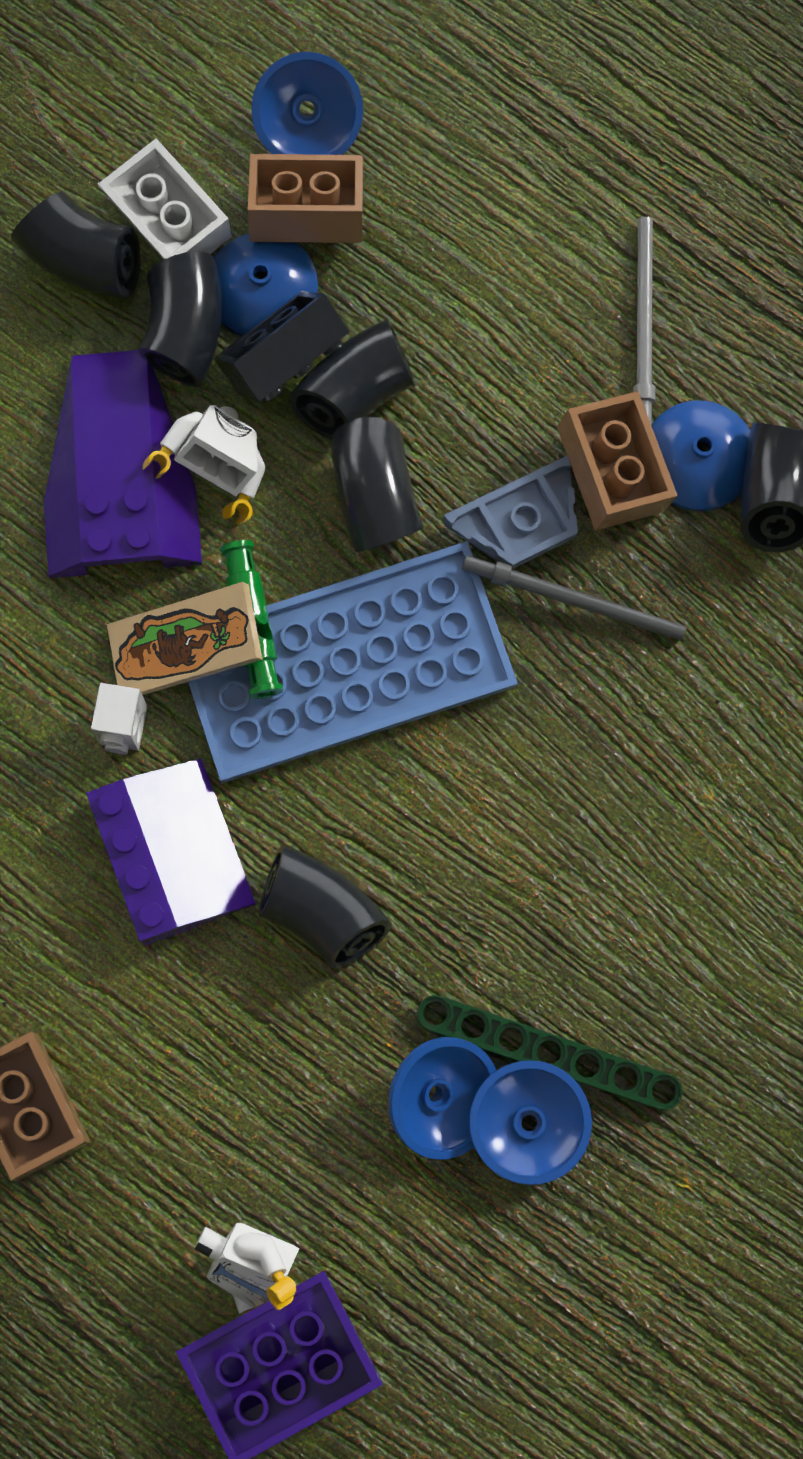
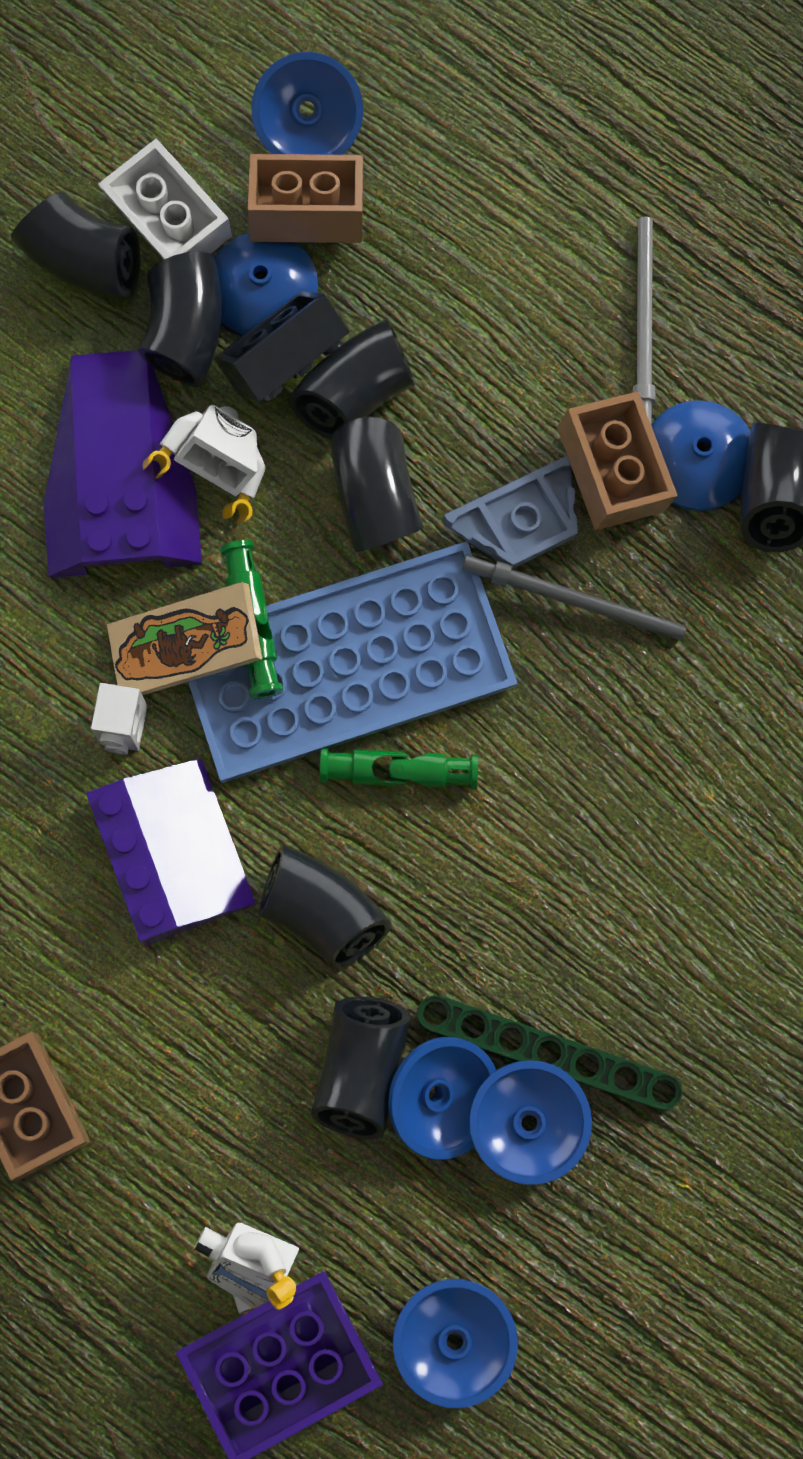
none -> black brick [310,996,410,1139]
none -> green piece [320,748,478,790]
none -> blue dish [393,1279,518,1408]

